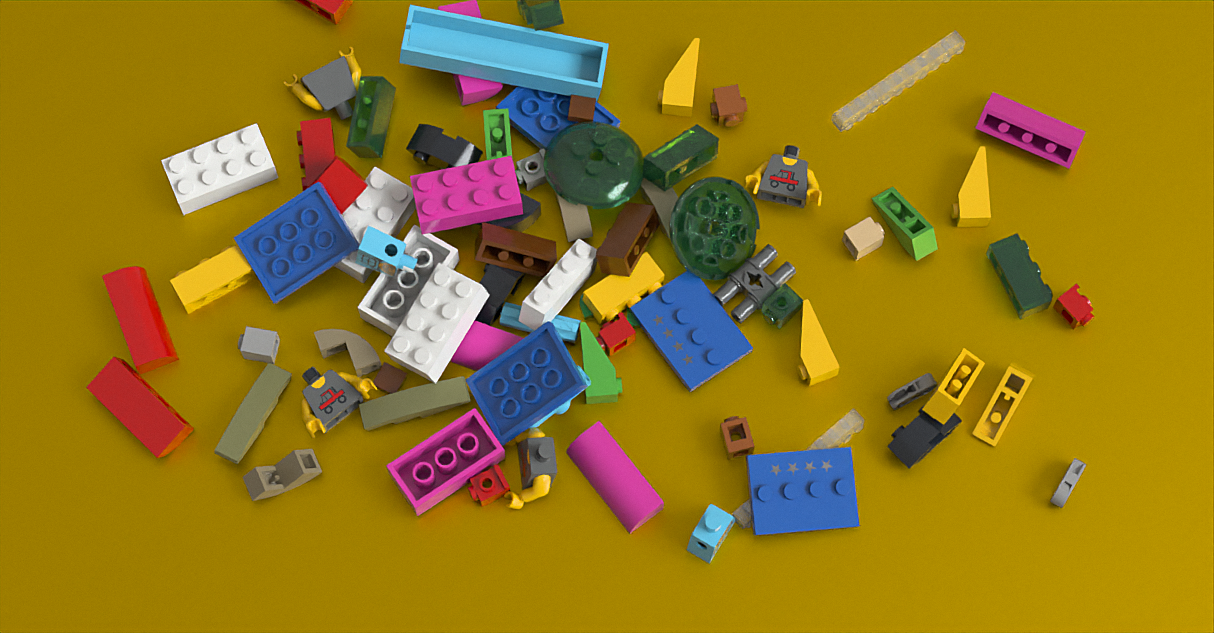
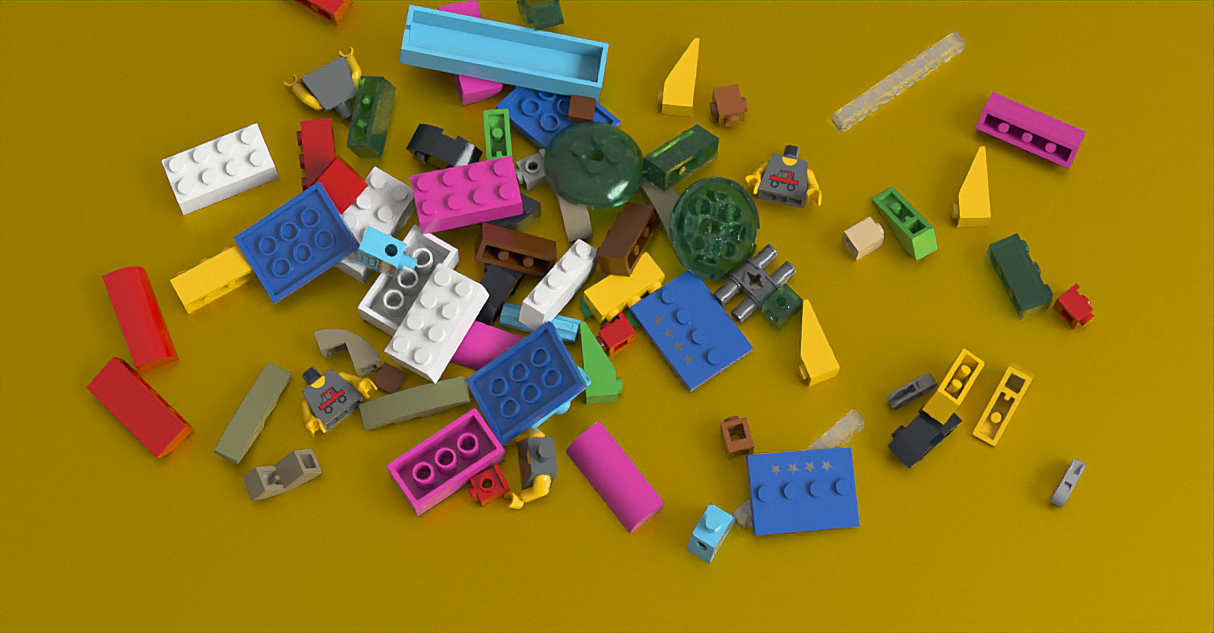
light grey brick [238,326,280,364] -> none

